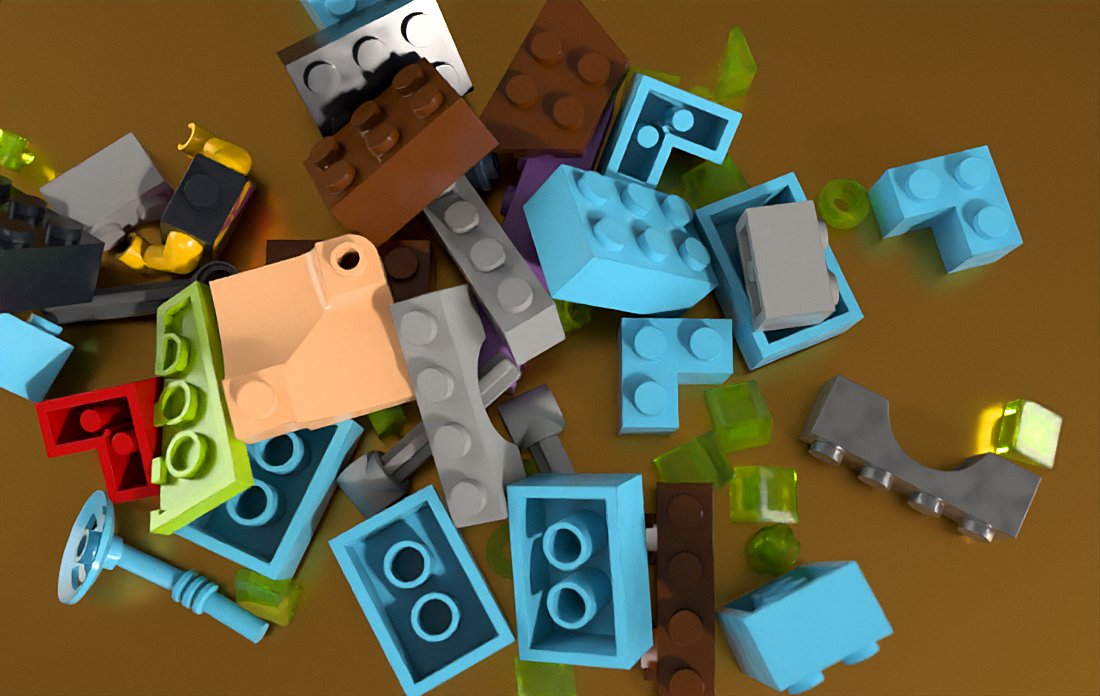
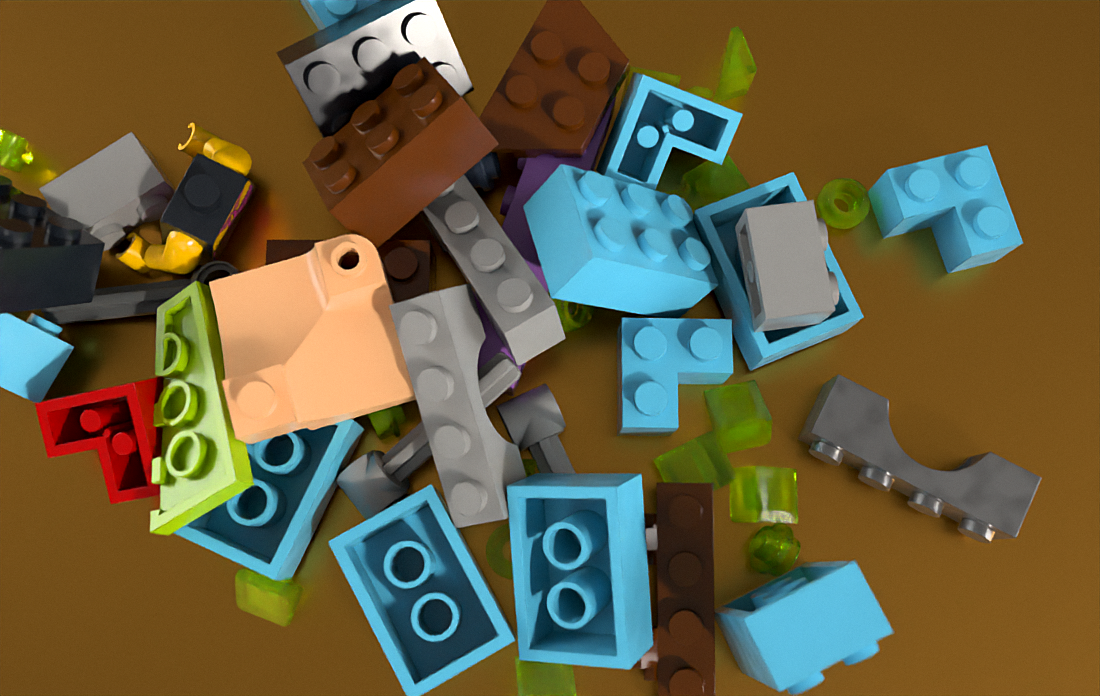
medium azure dish [58,490,269,643] -> none
clear neon green slope [996,398,1062,469] -> none

